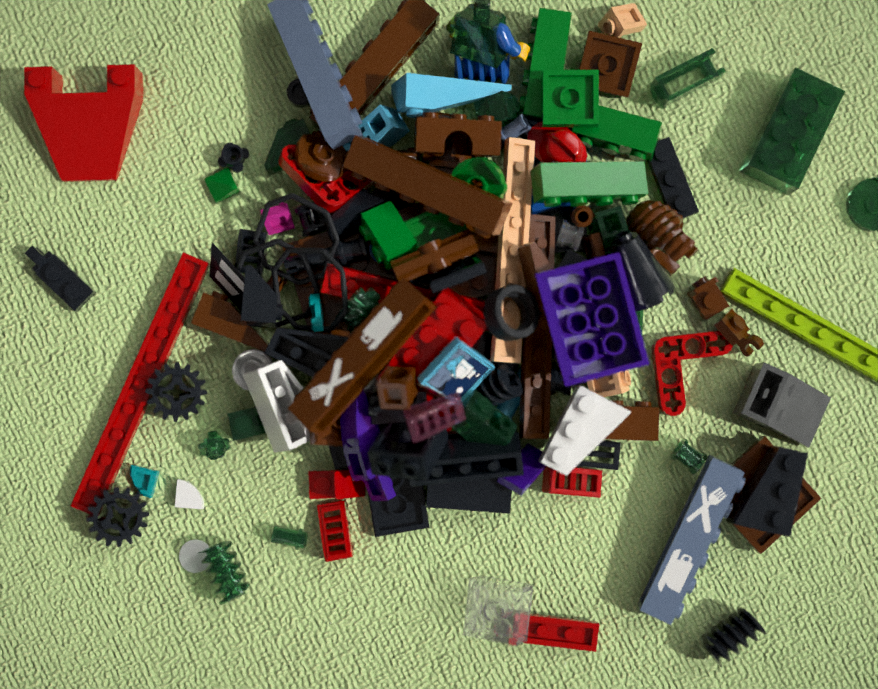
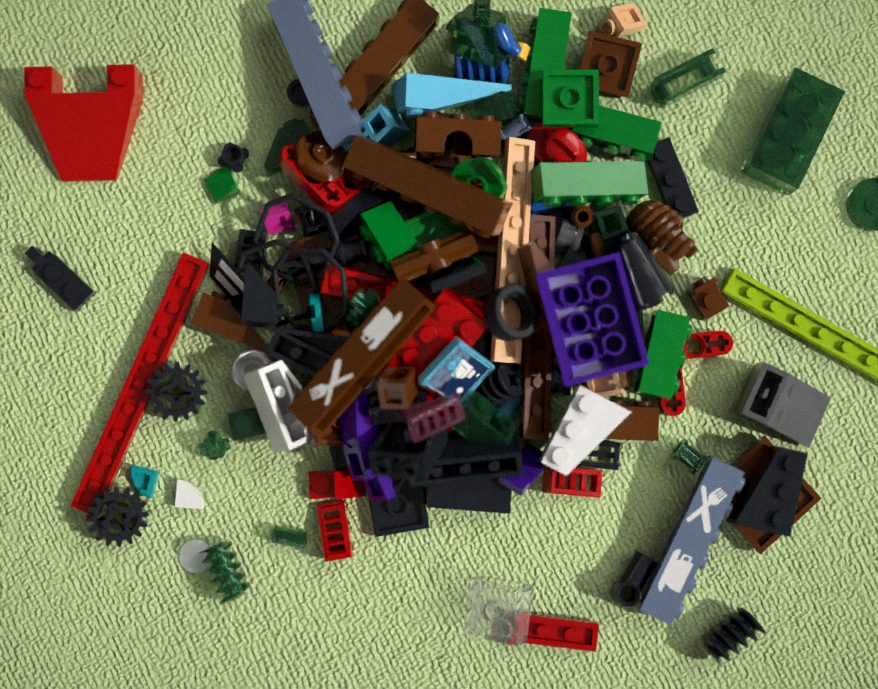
reddish brown plate [714,309,764,357] -> none
none -> black piece [611,550,657,607]
none -> green brick [634,309,692,400]

